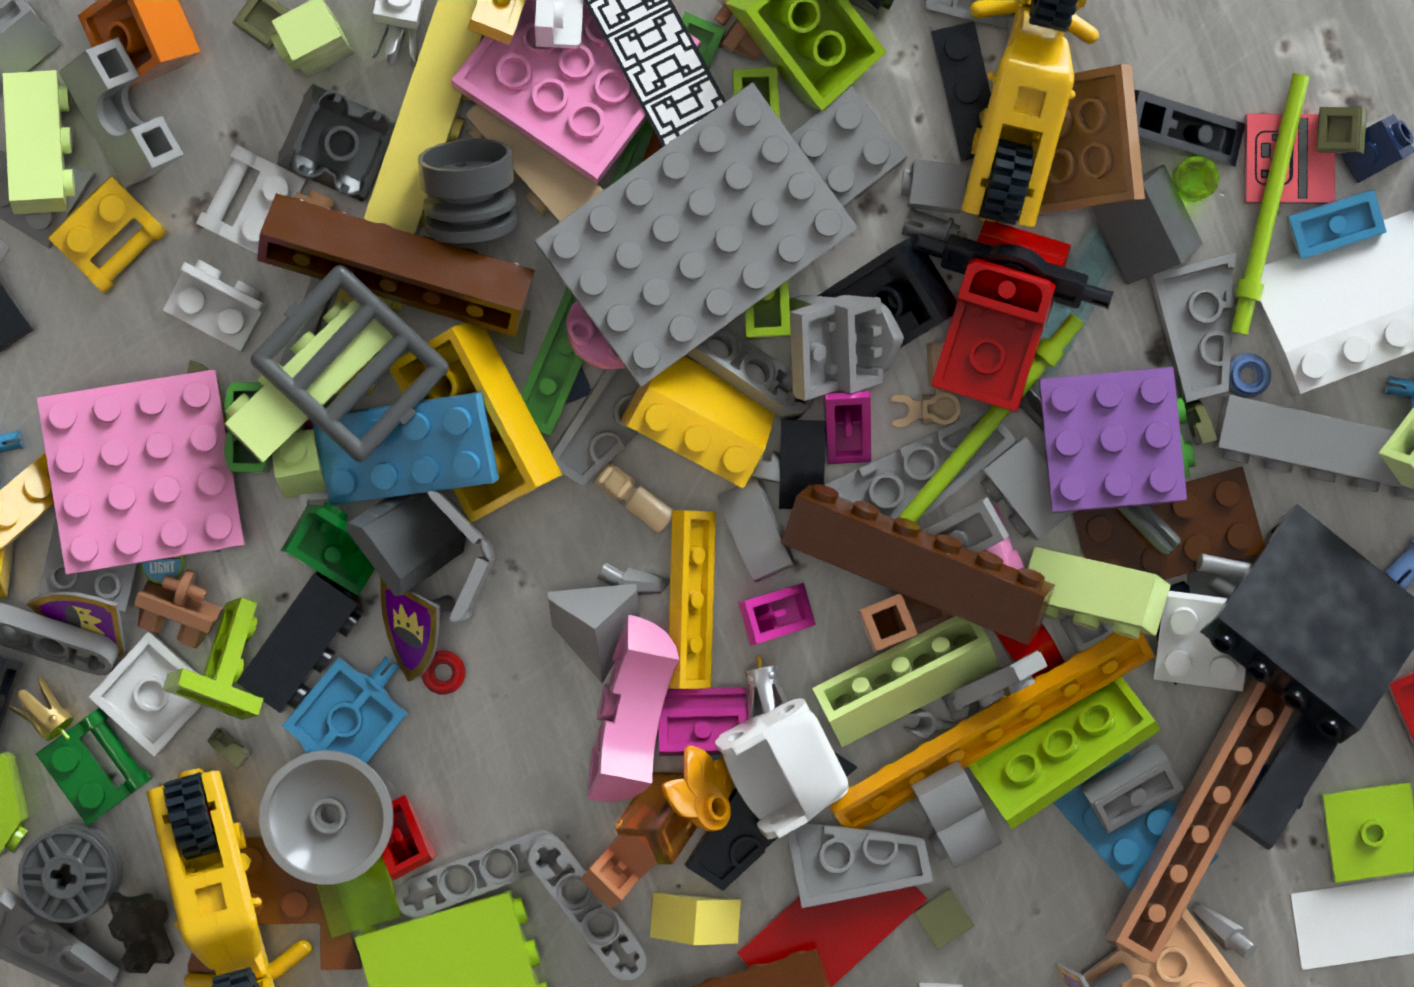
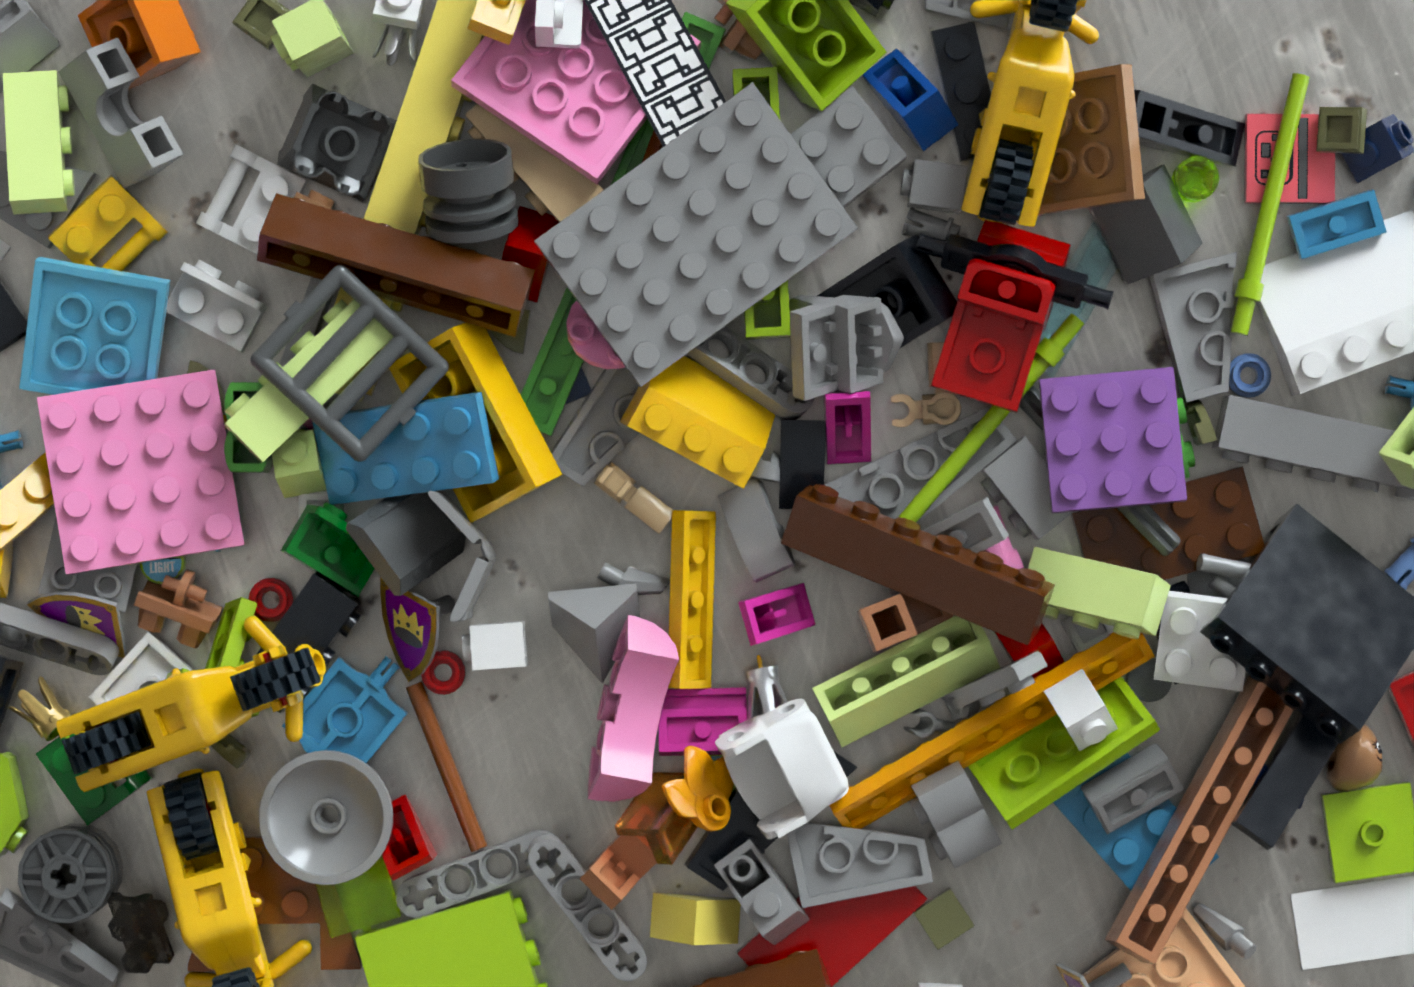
none -> medium azure plate [19,257,171,395]
none -> yellow piece [56,616,326,792]
none -> red plate [248,578,293,622]
none -> dark orange bar [406,681,487,852]
none -> white brick [462,621,528,671]
none -> red slope [502,206,559,303]
none -> light grey slope [714,839,810,945]
none -> blue slope [862,48,959,151]
none -> white brick [1044,669,1118,751]
none -> dark grey tile [1126,658,1172,702]
none -> medium nougat piece [1326,724,1382,791]

